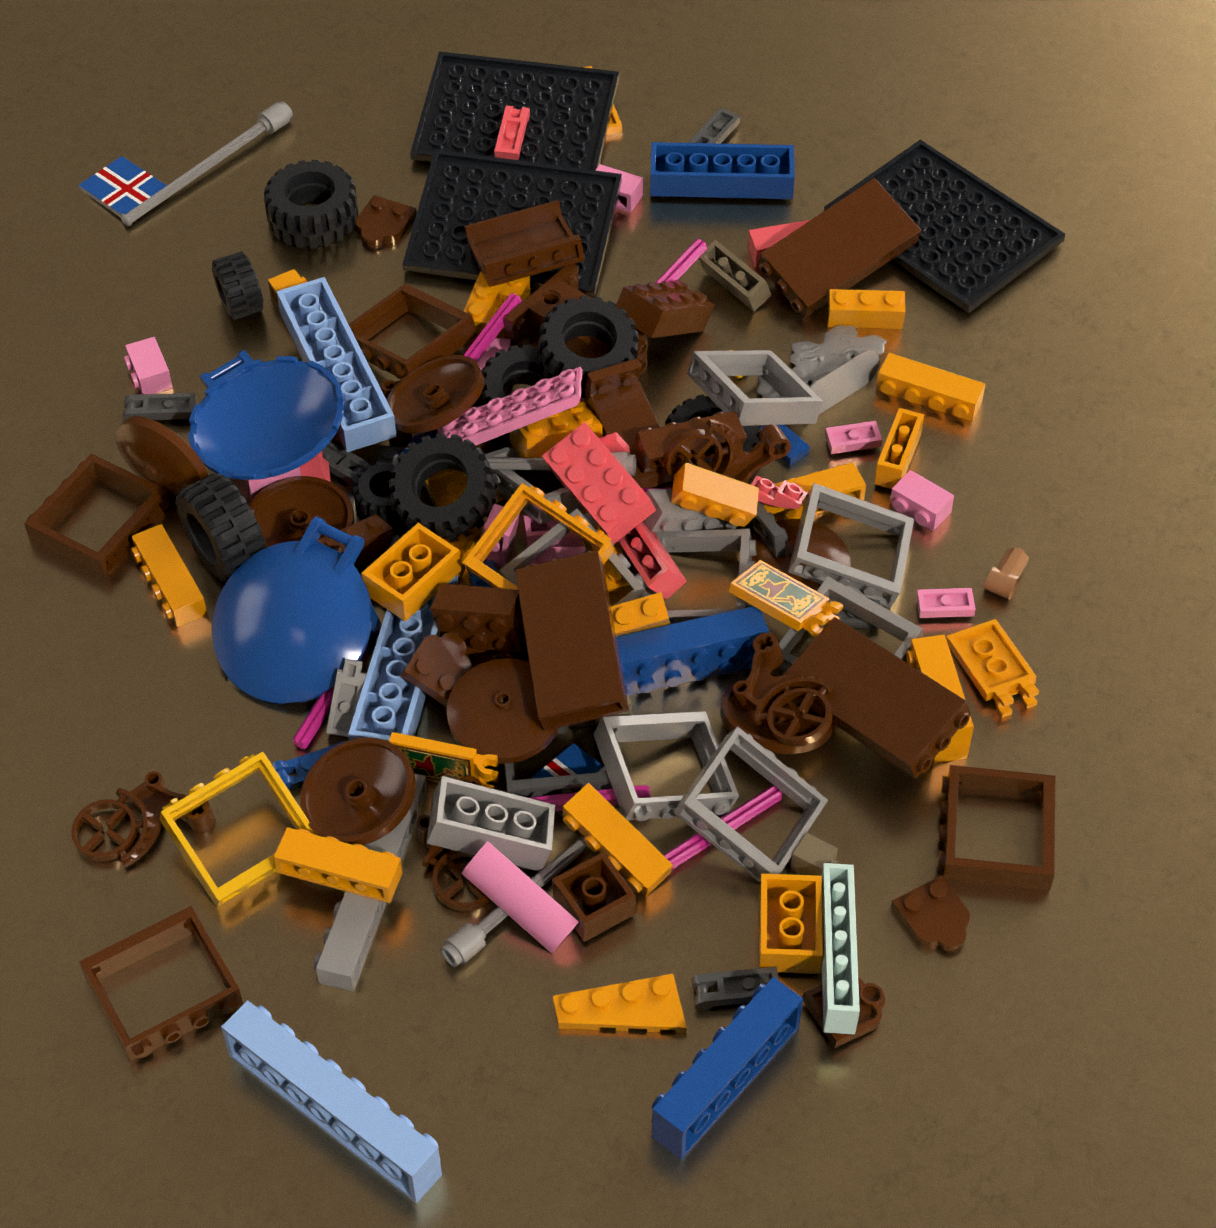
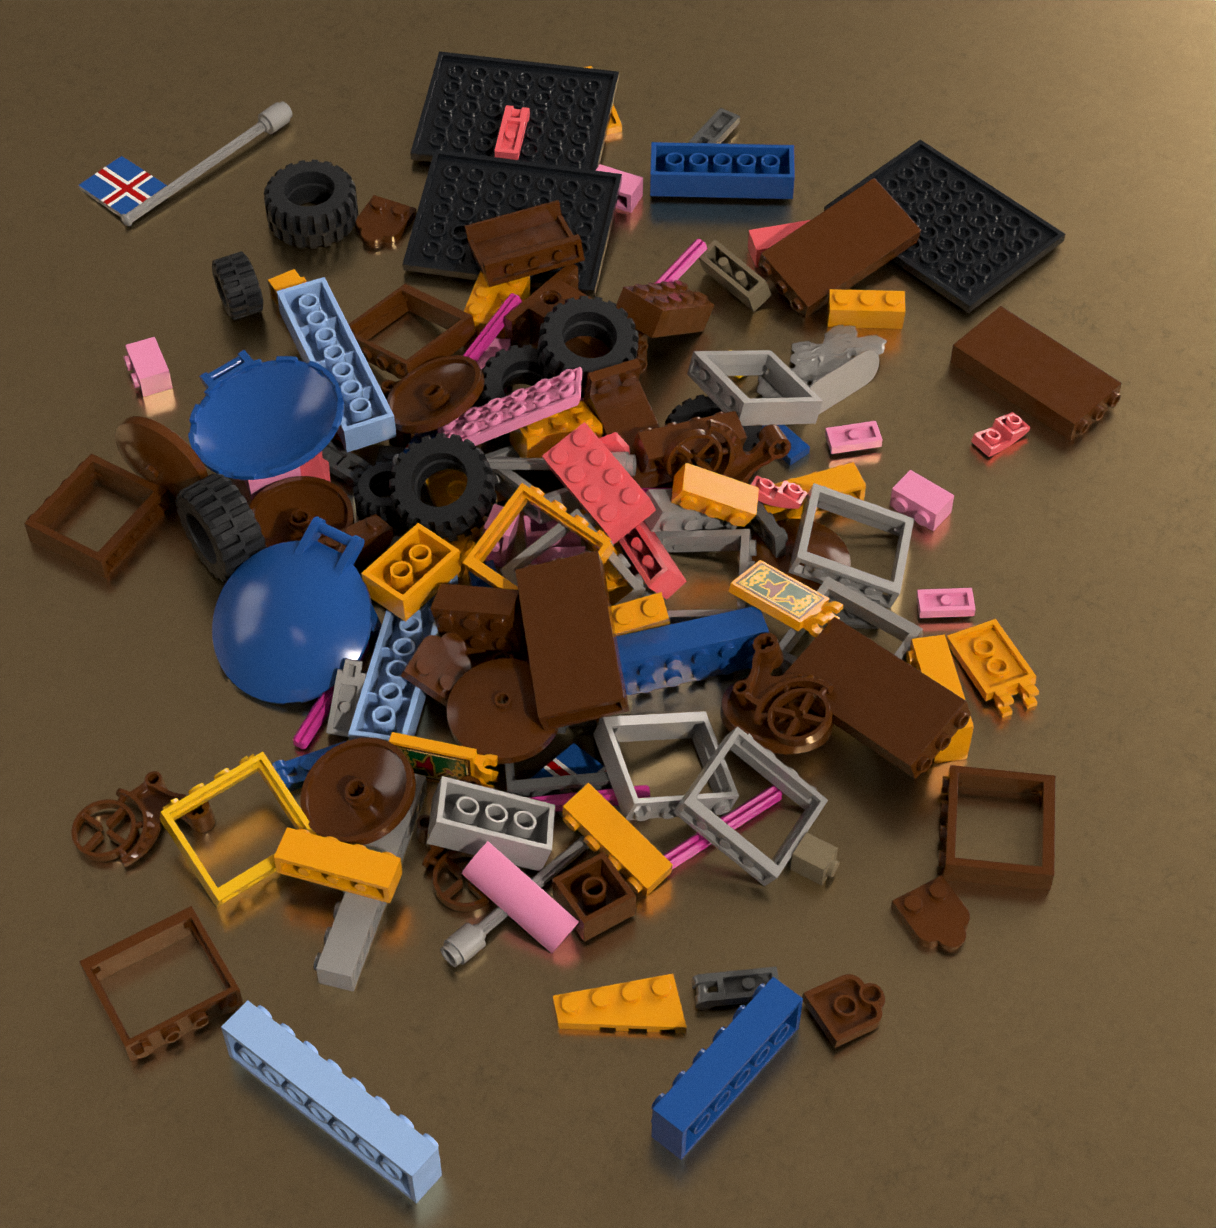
dark grey plate [122,393,197,421] -> none
light orange brick [130,524,208,628] -> none
light orange brick [759,874,823,974] -> none
light aqua brick [821,863,860,1034] -> none
light orange brick [874,408,924,489] -> none
light orange brick [876,353,986,422] -> none
medium nougat piece [984,547,1029,600] -> none
none -> reddish brown brick [950,306,1122,442]
none -> coral slope [971,412,1030,457]

